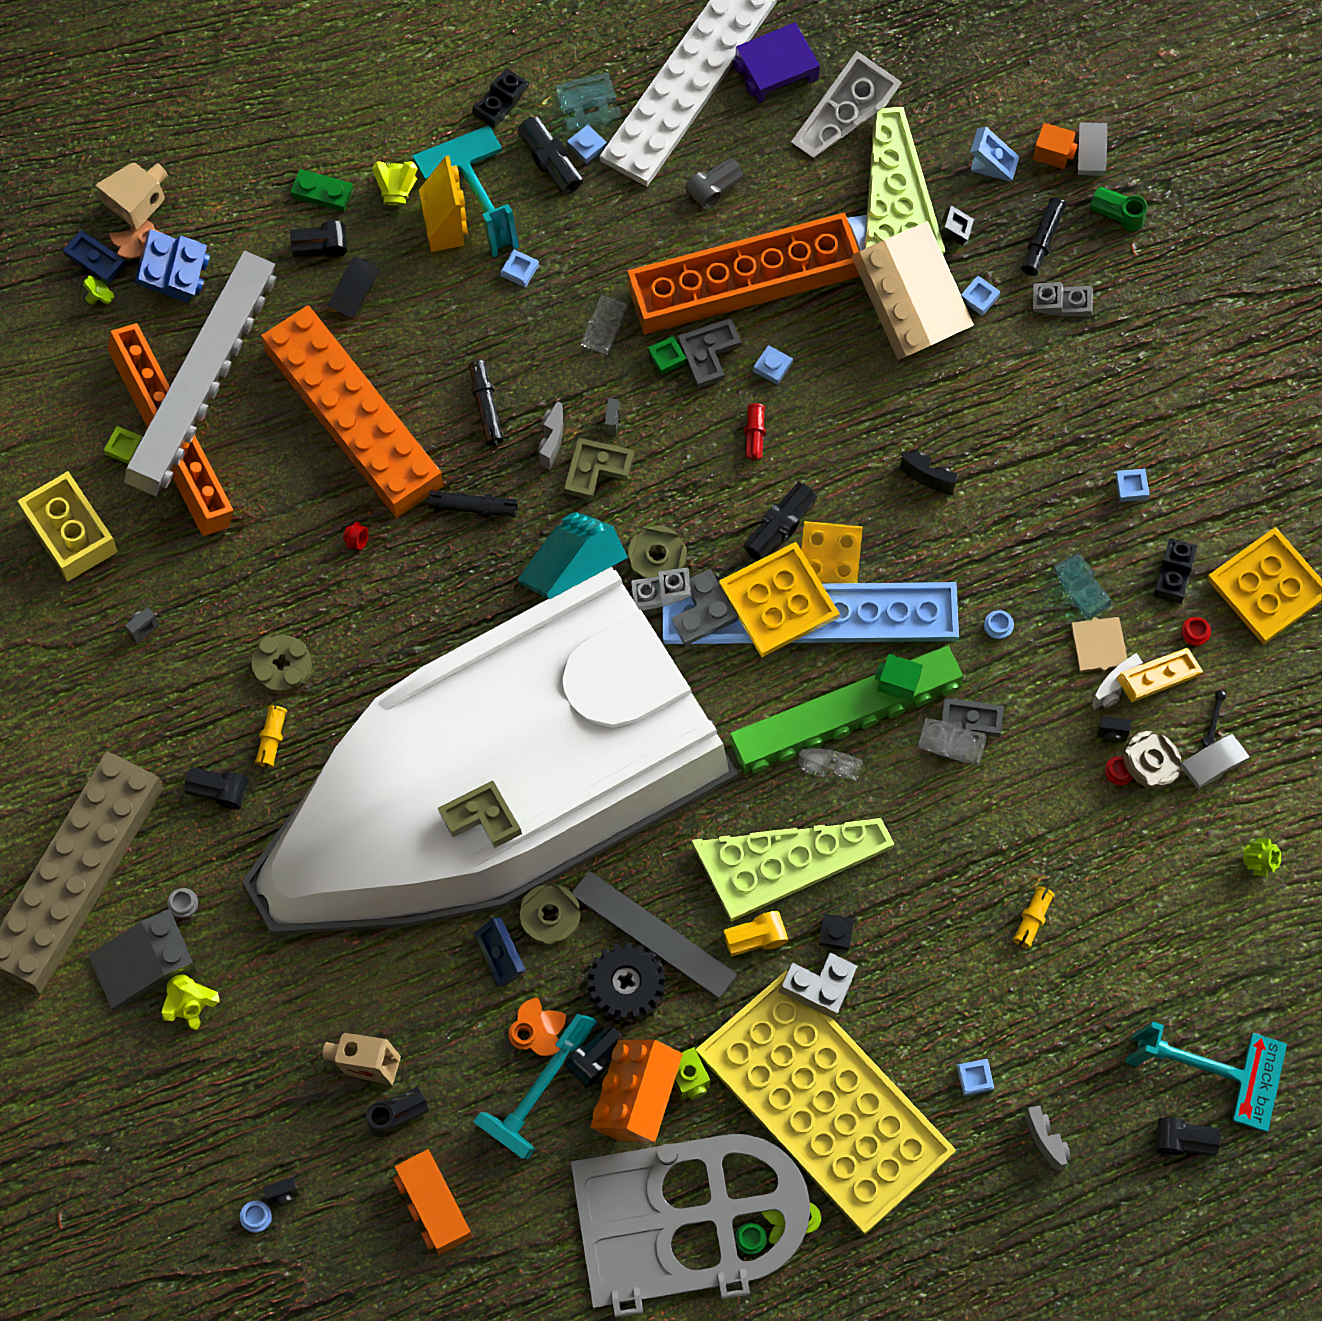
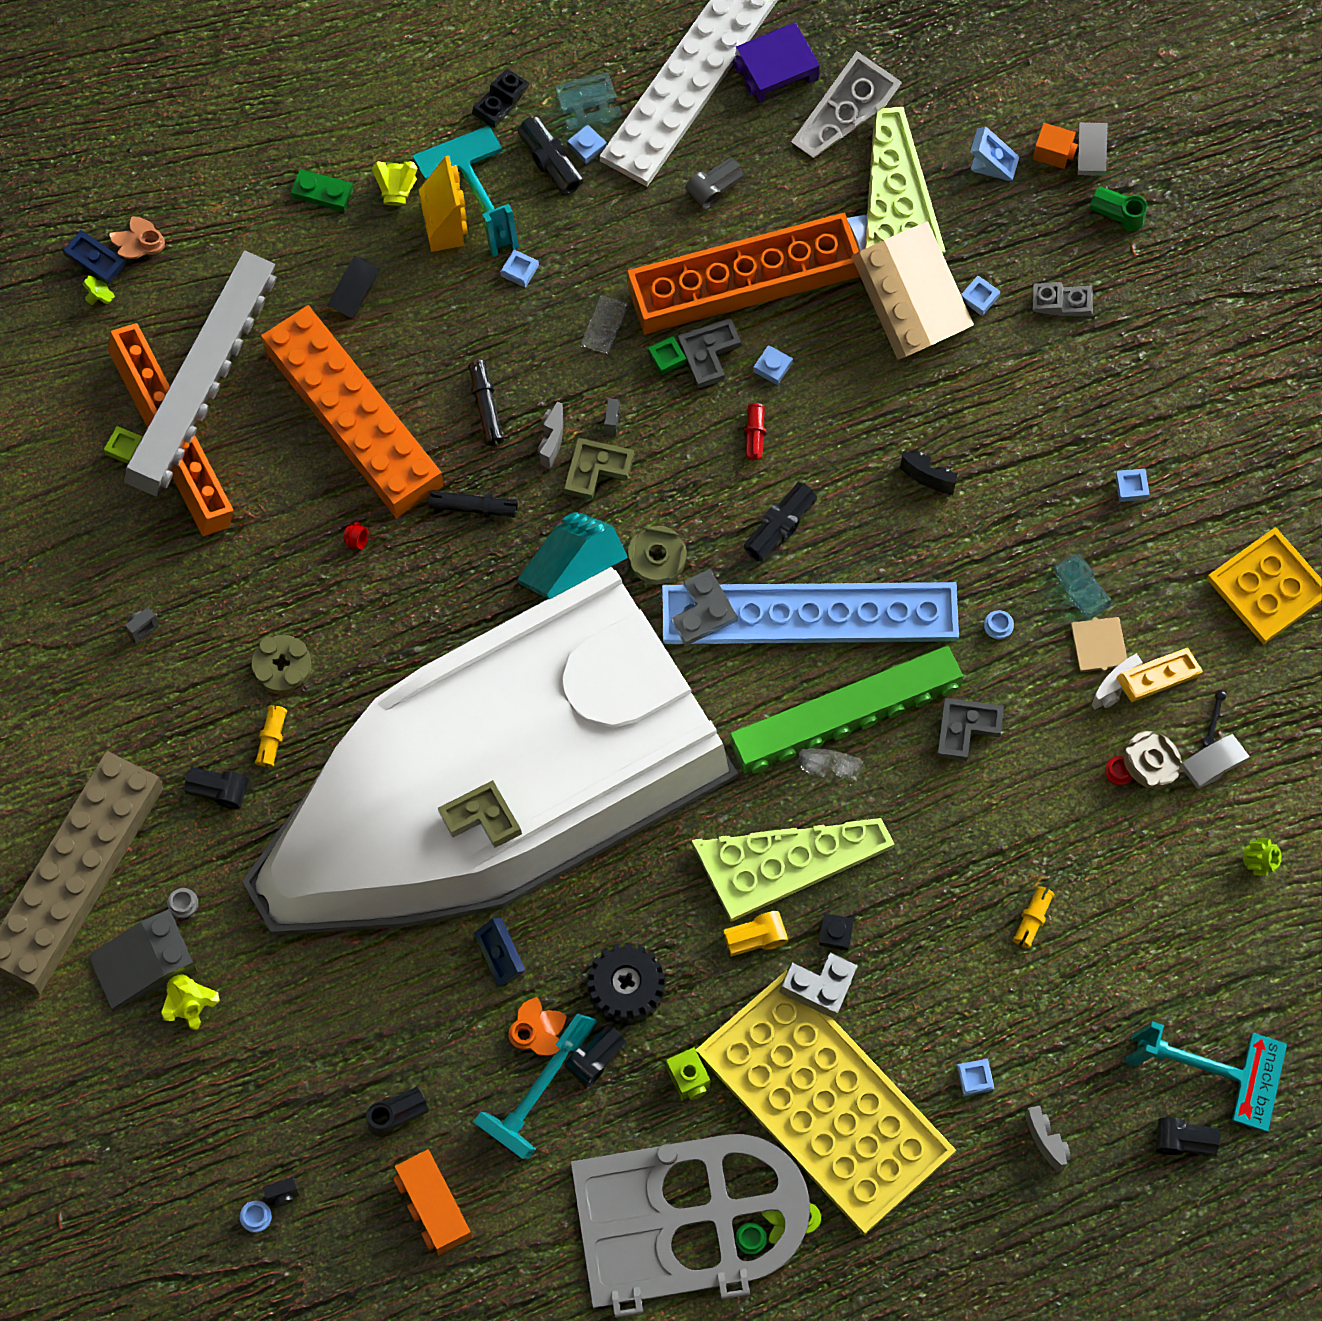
light yellow brick [18,471,118,582] -> none
tan torso [96,163,168,230] -> none
plate [134,229,210,303] -> none
black piece [290,221,347,258] -> none
tan torso [323,1033,401,1086] -> none
olive plate [520,885,581,947] -> none
dark grey tile [572,871,737,1000] -> none
orange brick [590,1040,683,1142] -> none
light grey slope [631,567,691,611] -> none
yellow plate [719,542,840,657] -> none
yellow plate [801,521,863,583] -> none
green brick [875,654,923,702] -> none
clear slope [918,718,987,765] -> none
plate [939,206,974,245] -> none
black pin [1021,197,1067,276] -> none
black plate [1097,716,1131,743] -> none
black slope [1153,538,1197,604] -> none
red plate [1181,617,1211,646] -> none

